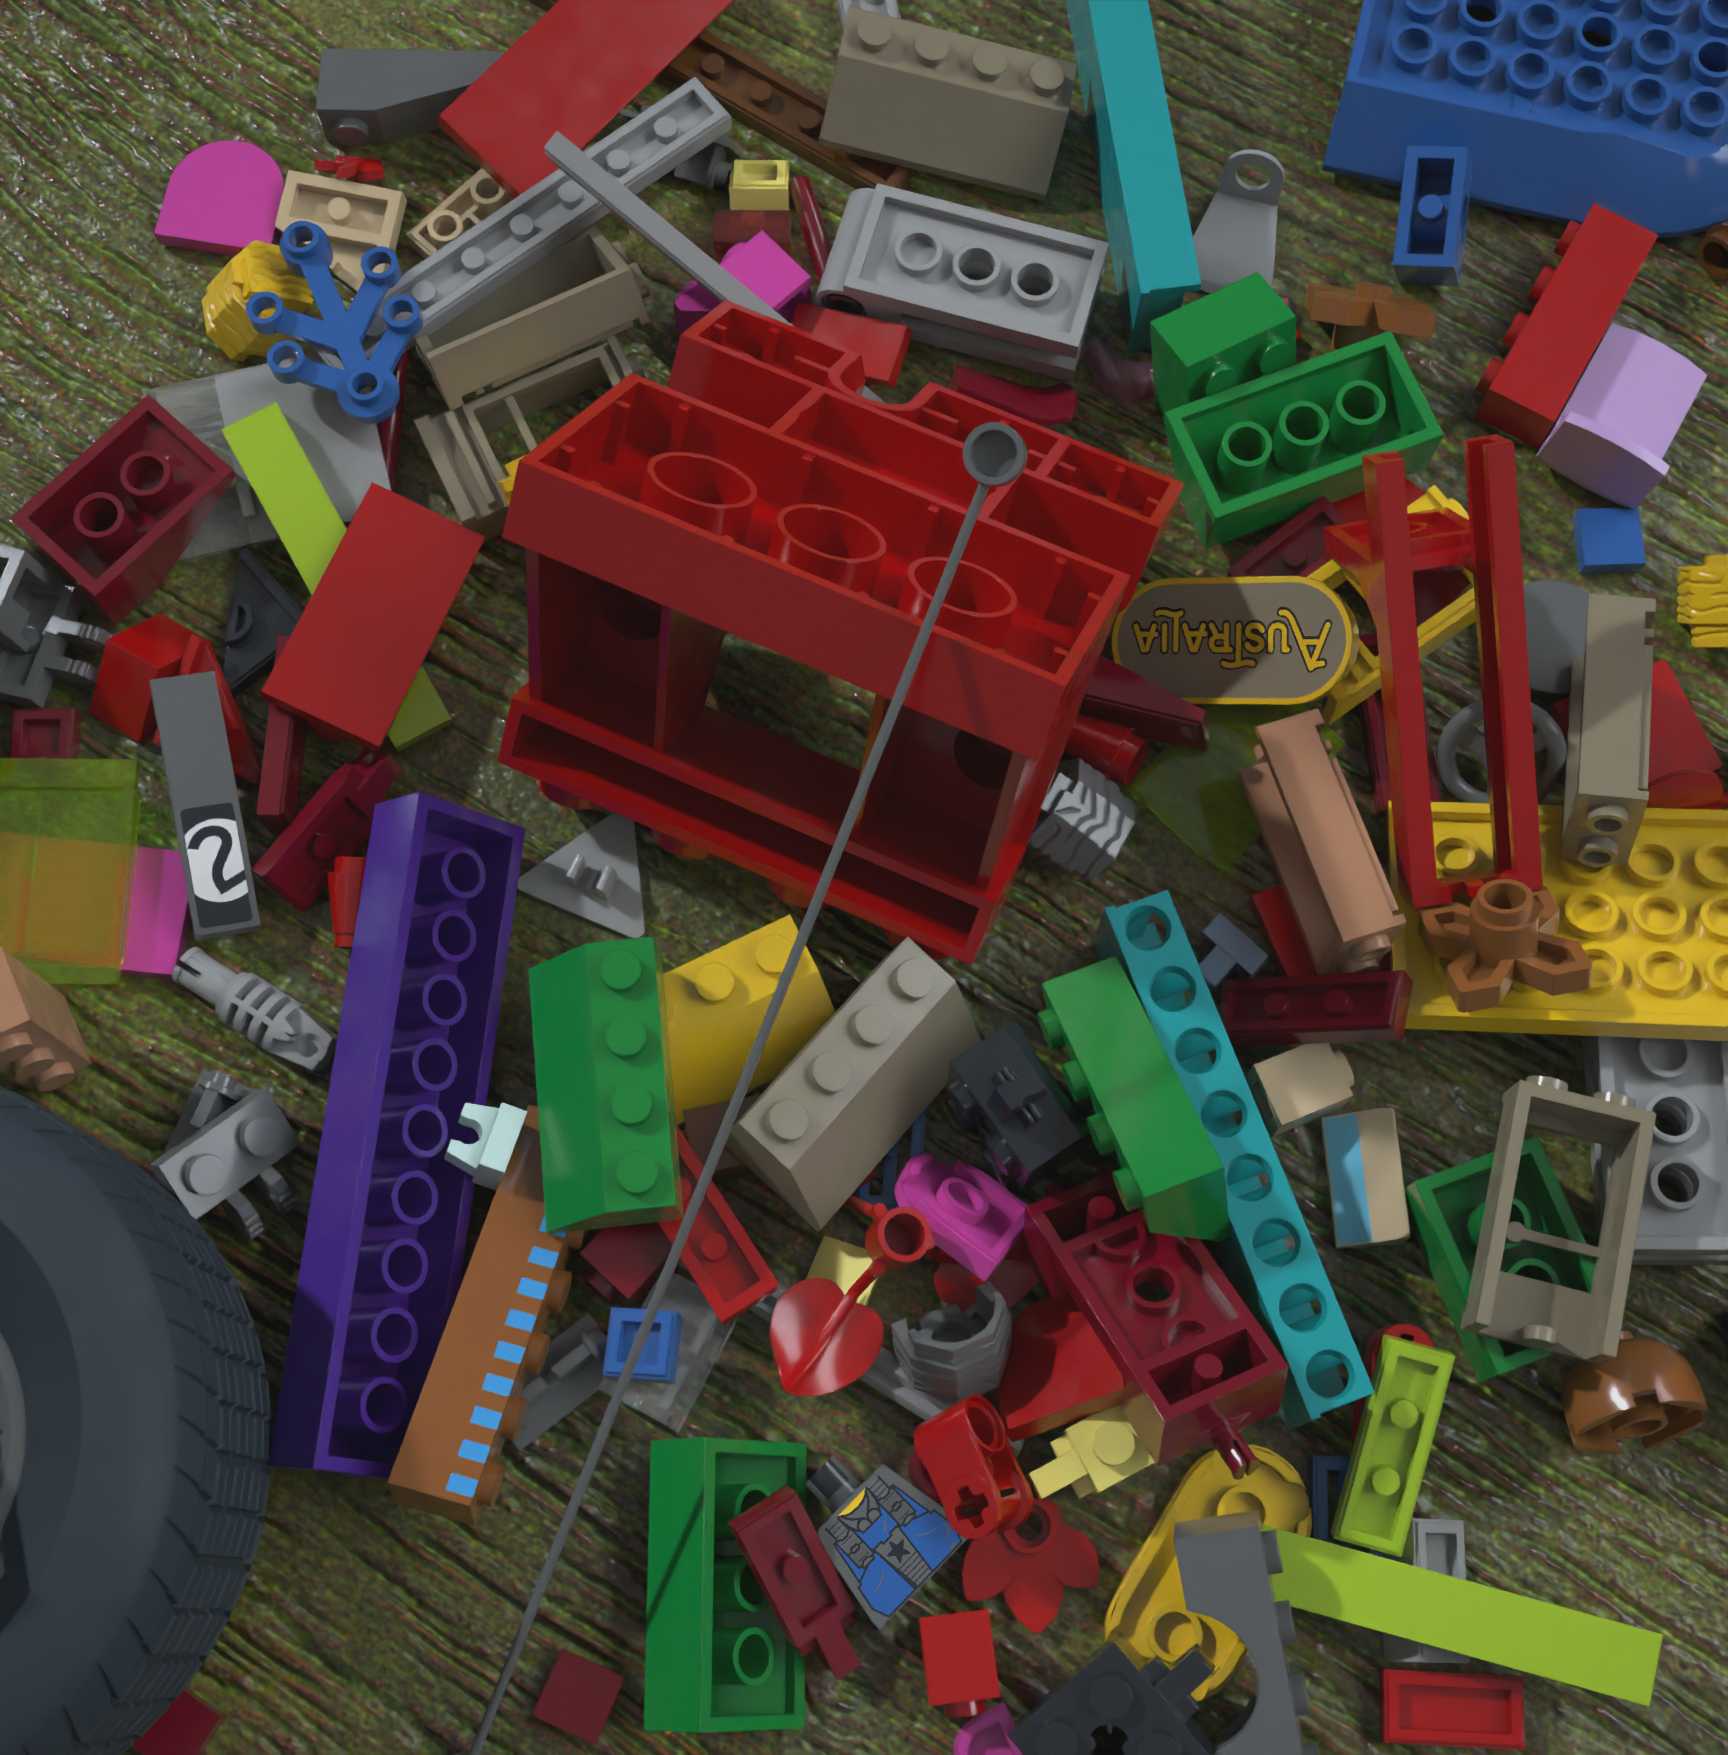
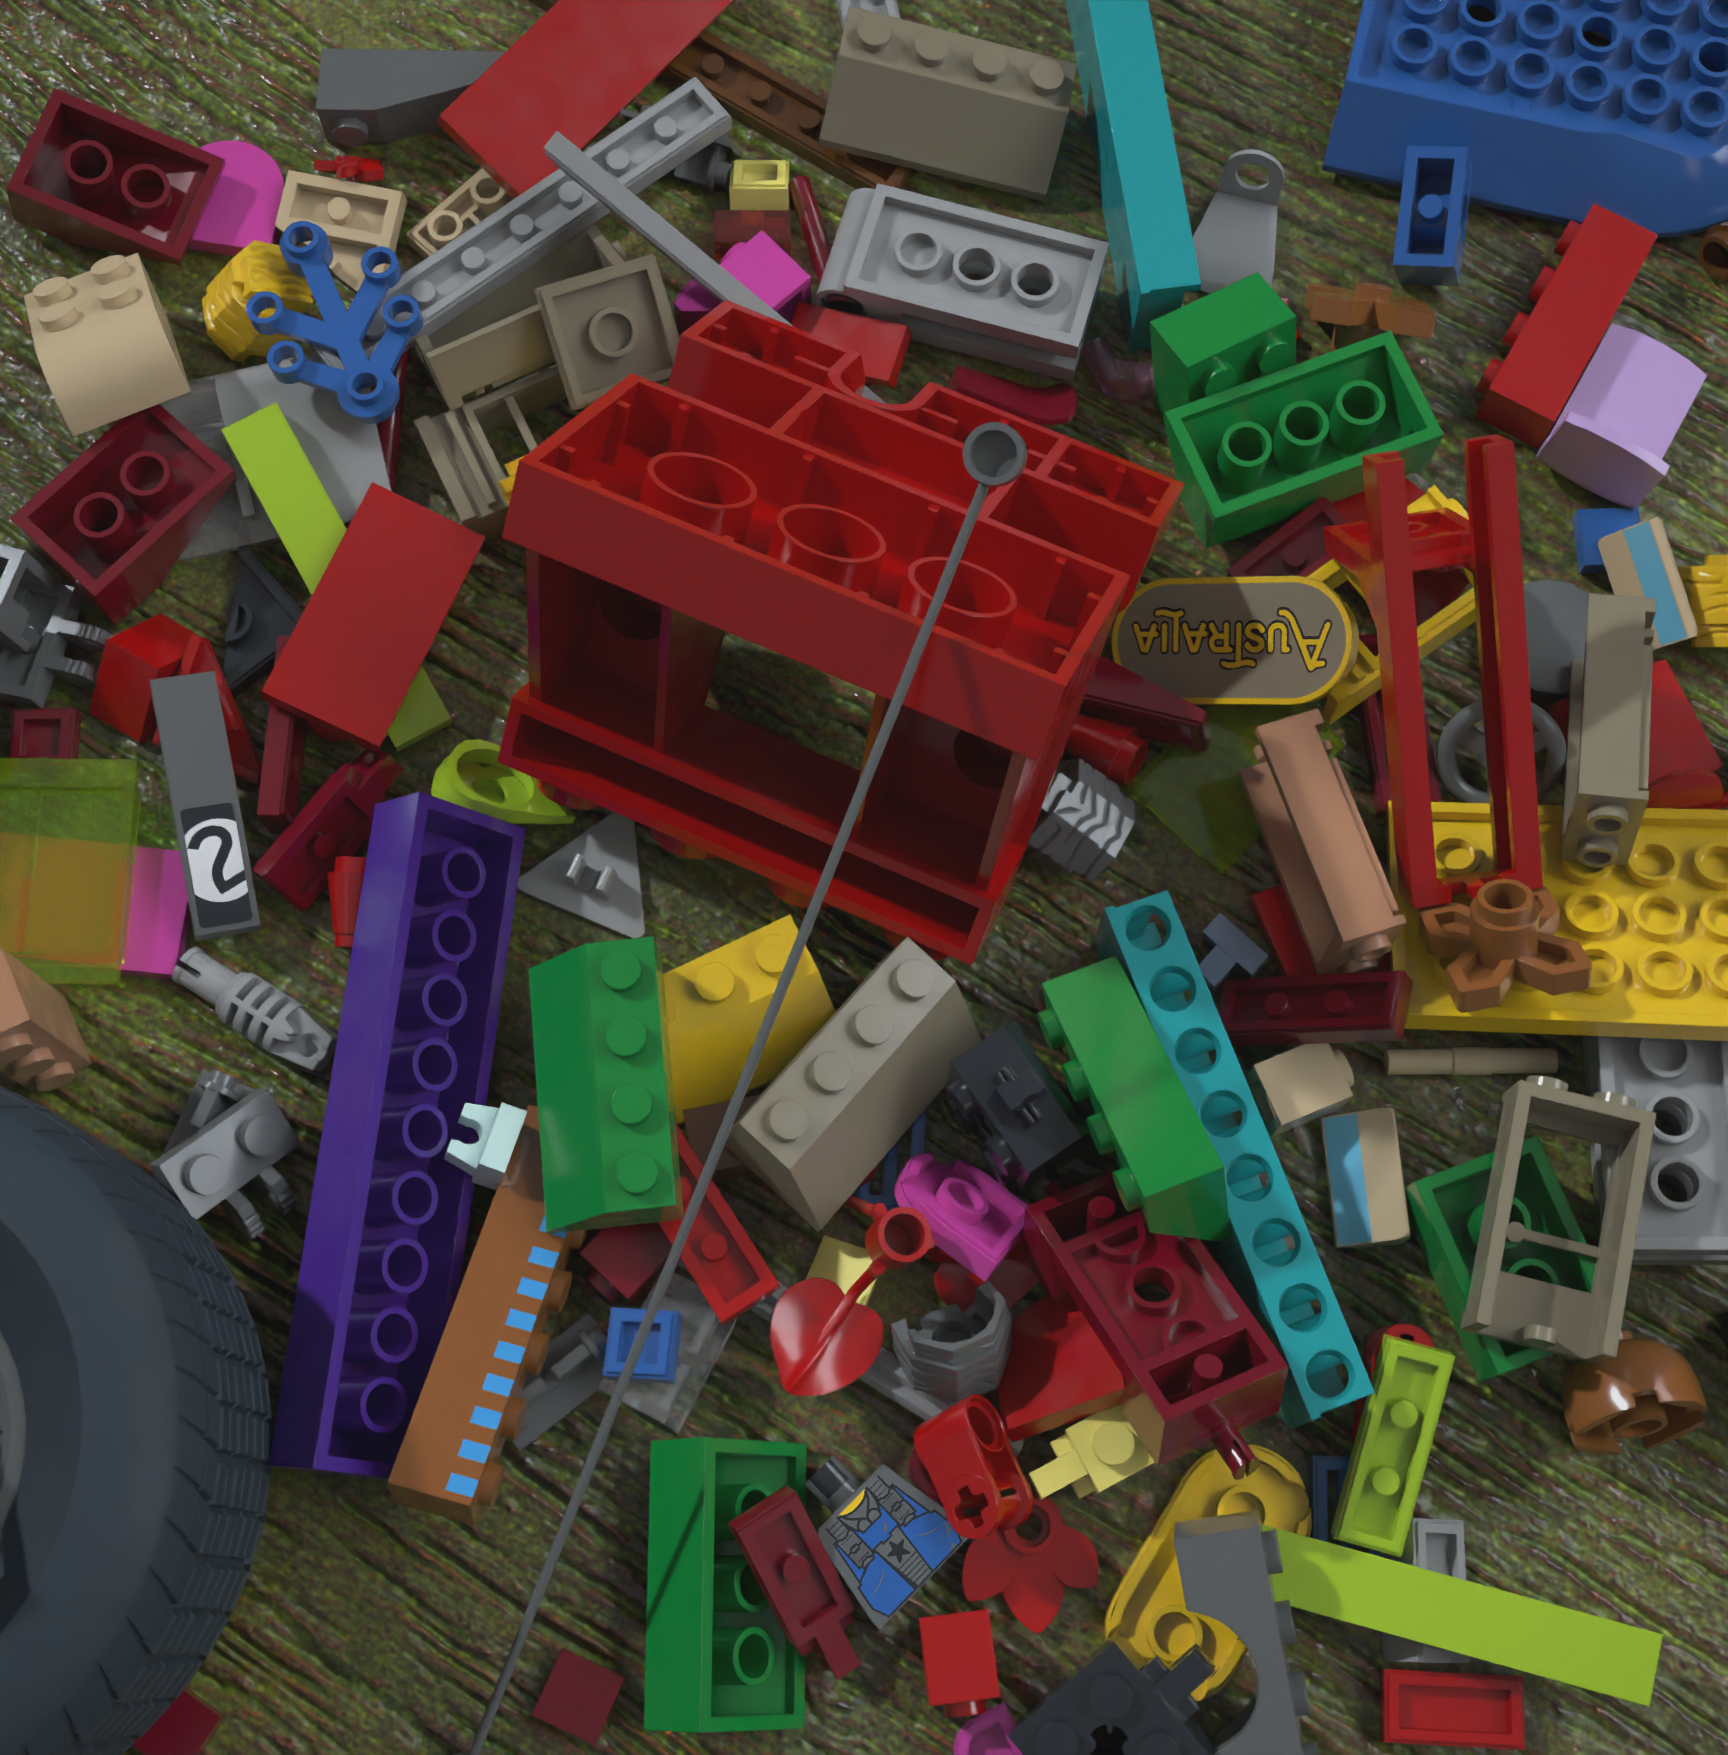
none -> dark red slope [6,88,226,265]
none -> tan brick [24,253,191,437]
none -> lime piece [431,739,576,825]
none -> dark tan tile [534,254,680,410]
none -> tan piece [1384,1047,1558,1076]
none -> slope [1598,517,1699,650]

